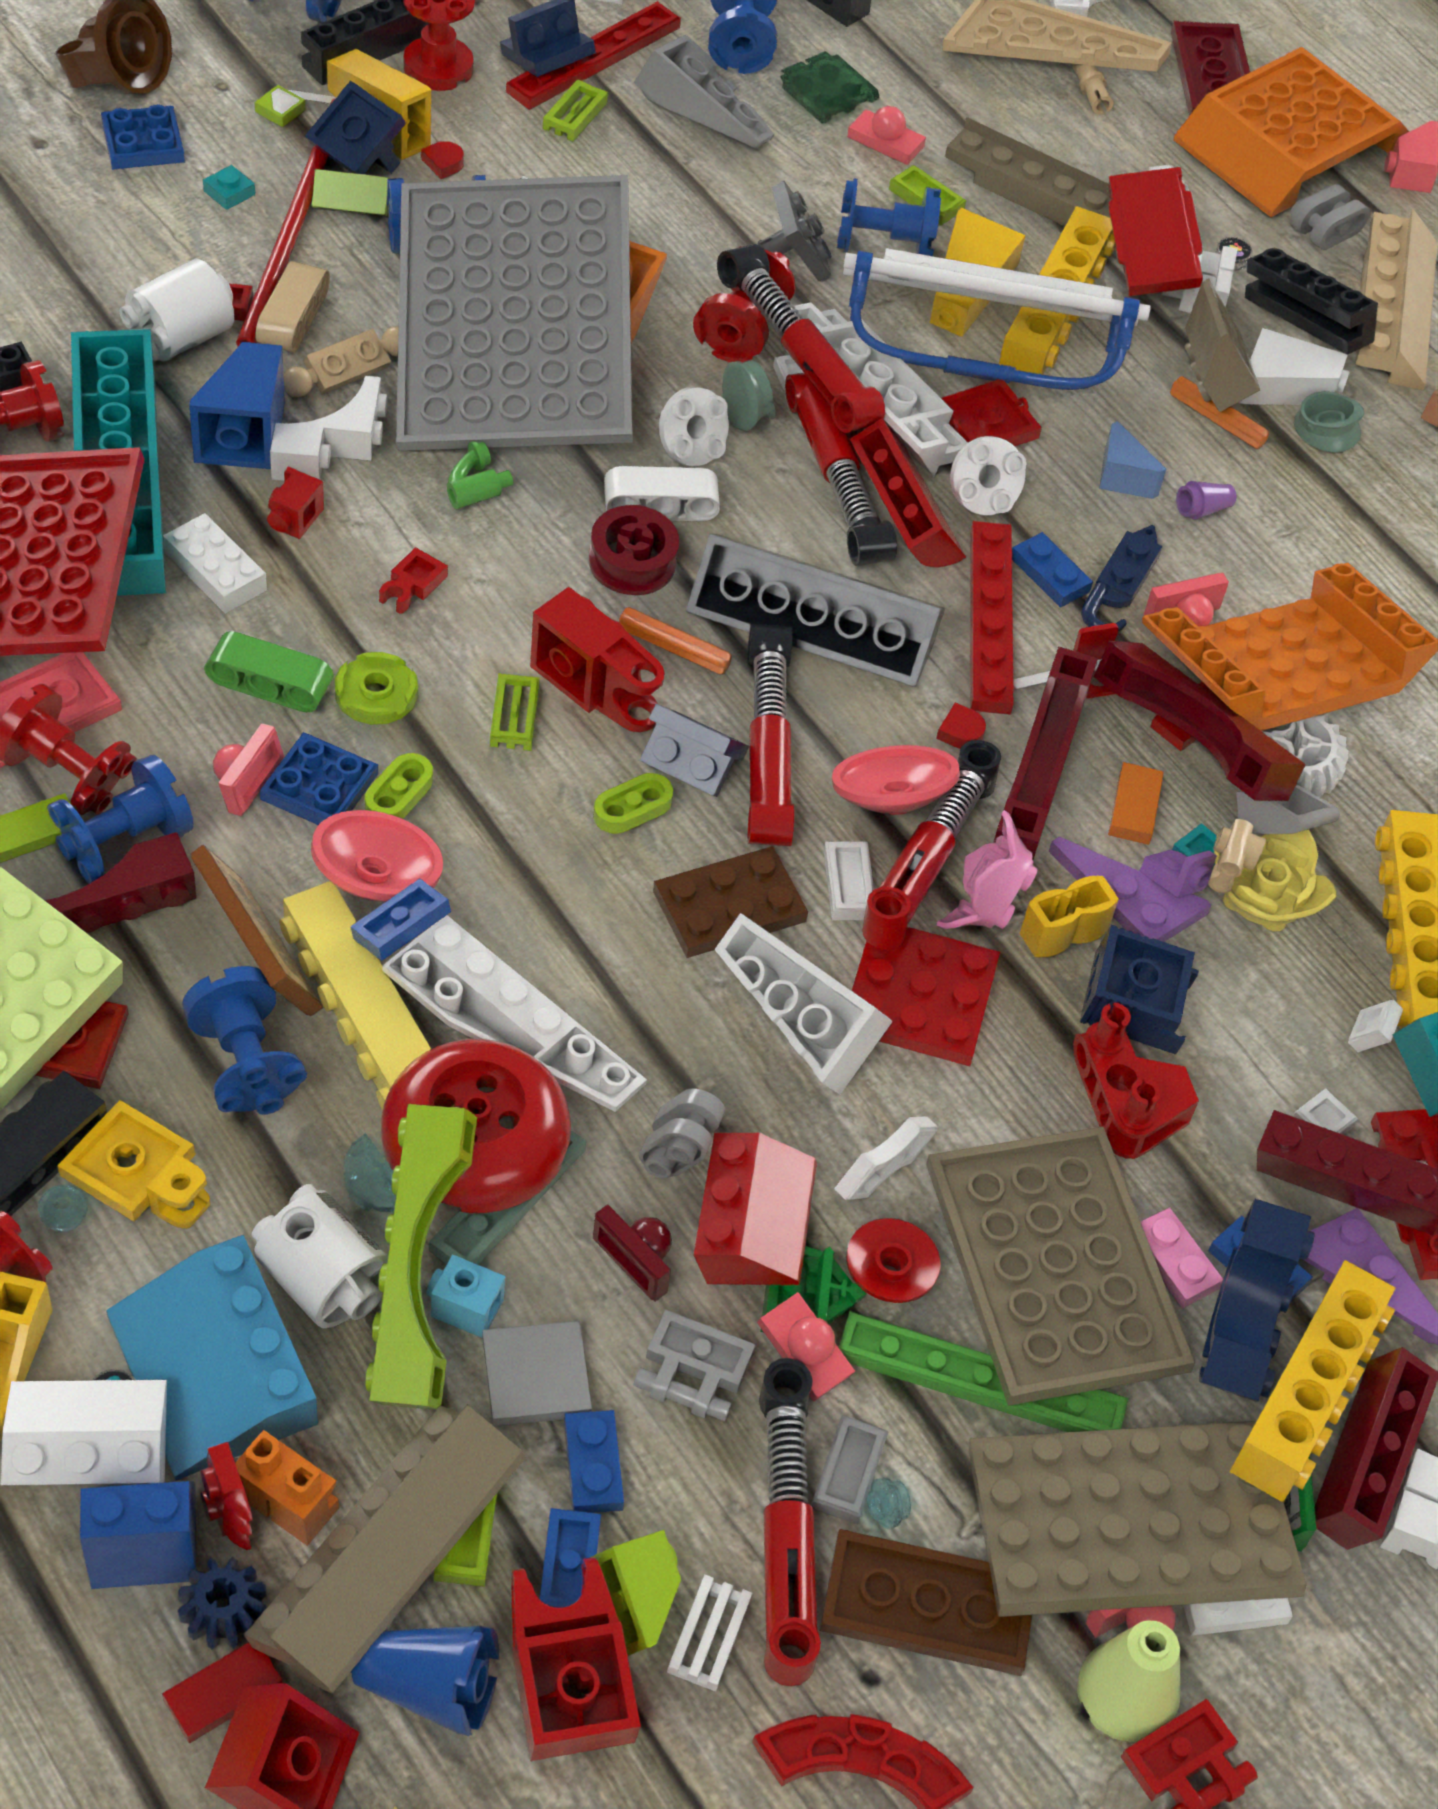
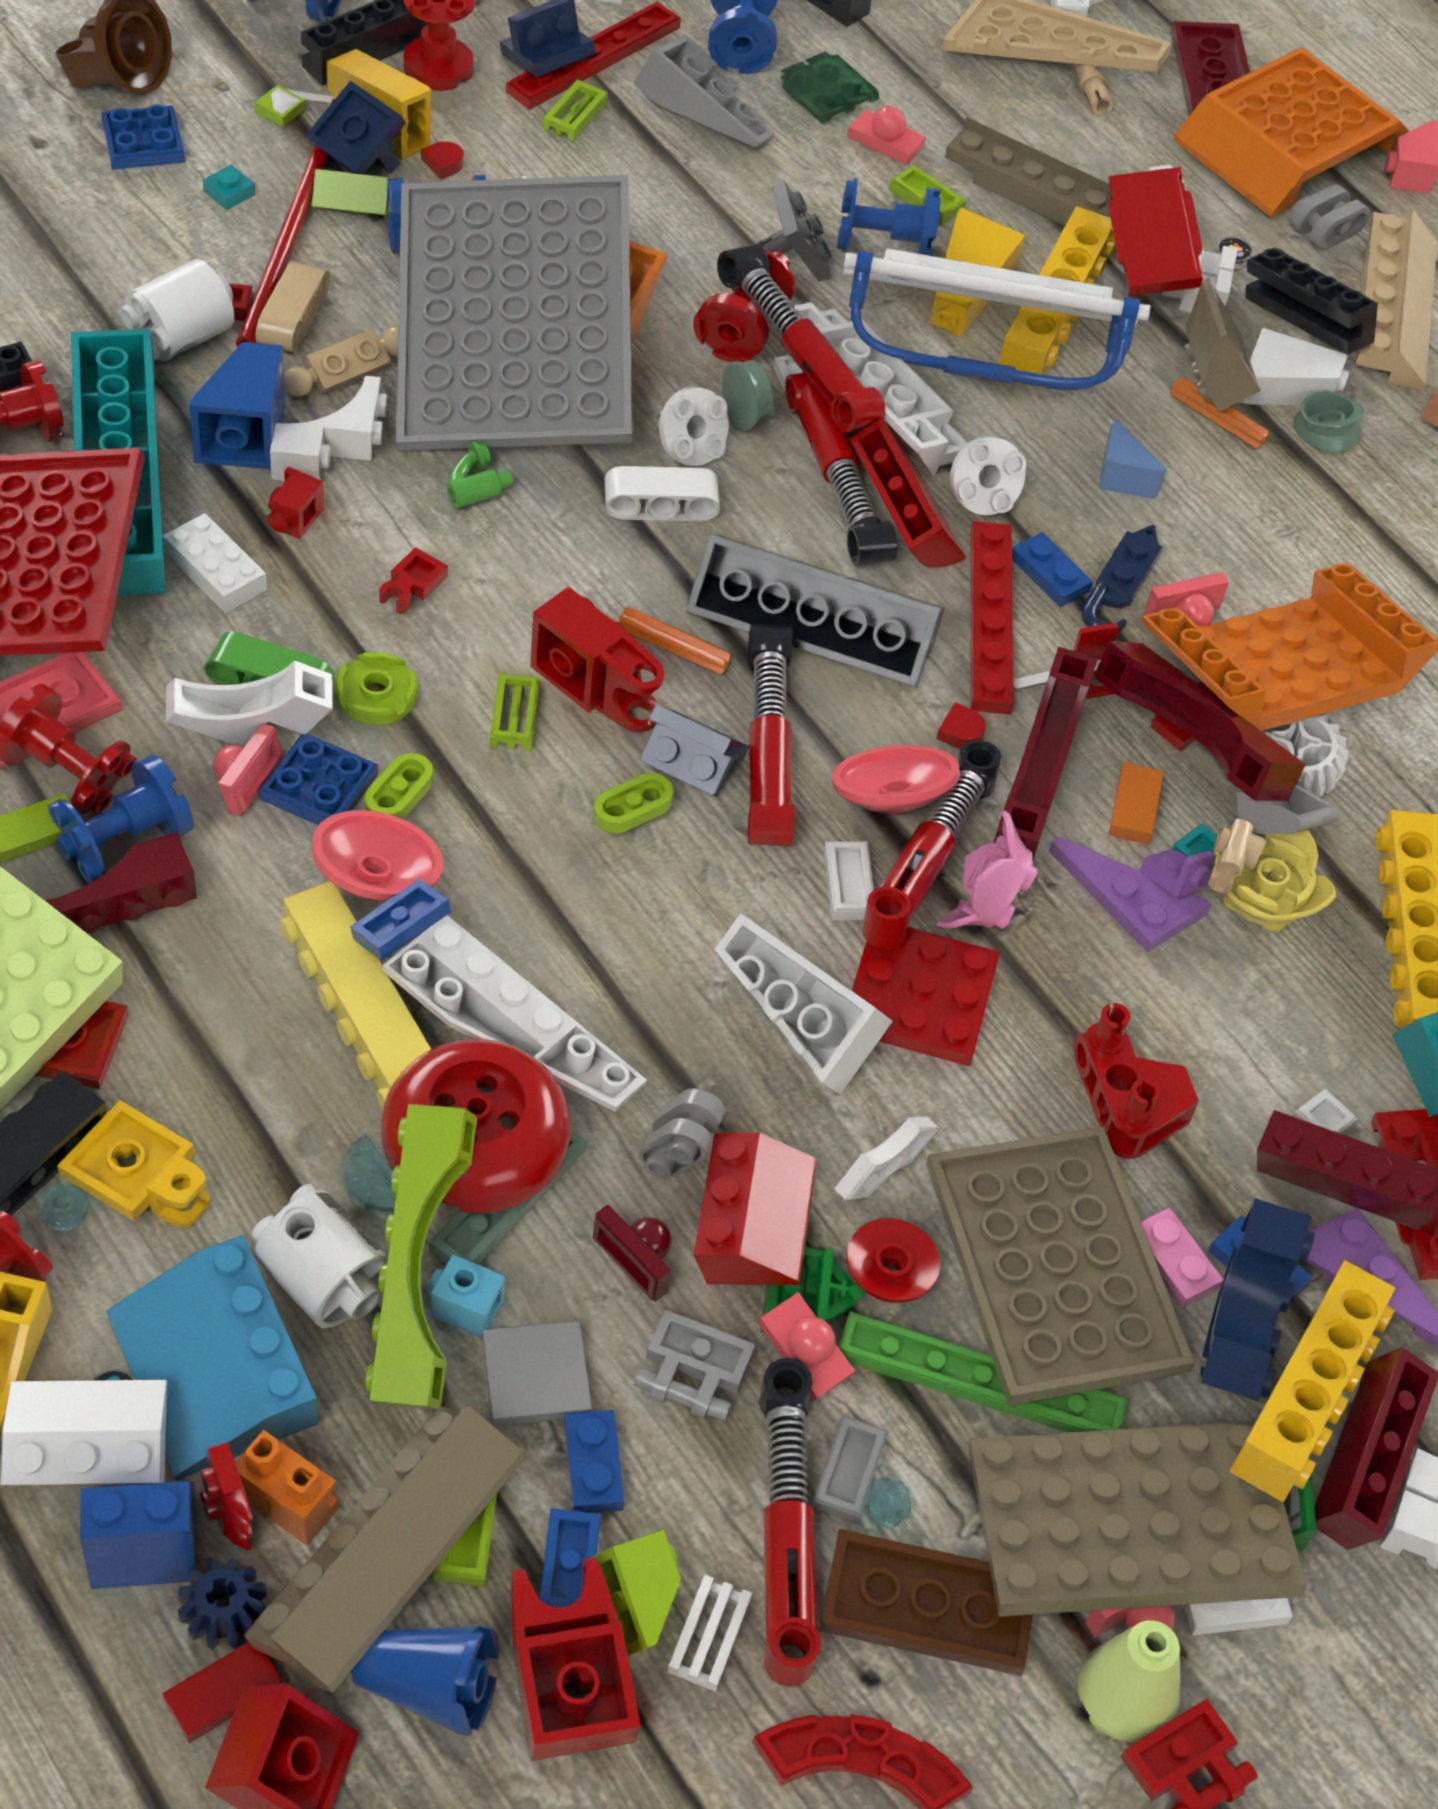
blue piece [182,966,307,1115] -> none
dark orange tile [191,844,323,1016] -> none
dark red wheel [588,505,679,595] -> none
reddish brown plate [653,846,808,958] -> none
red plate [941,379,1042,446] -> none
yellow brick [1020,876,1119,958] -> none
dark blue piece [1080,924,1199,1054] -> none
medium lavender cone [1176,481,1236,520] -> none
white tile [1348,999,1403,1052] -> none
none -> white arch [166,661,332,746]

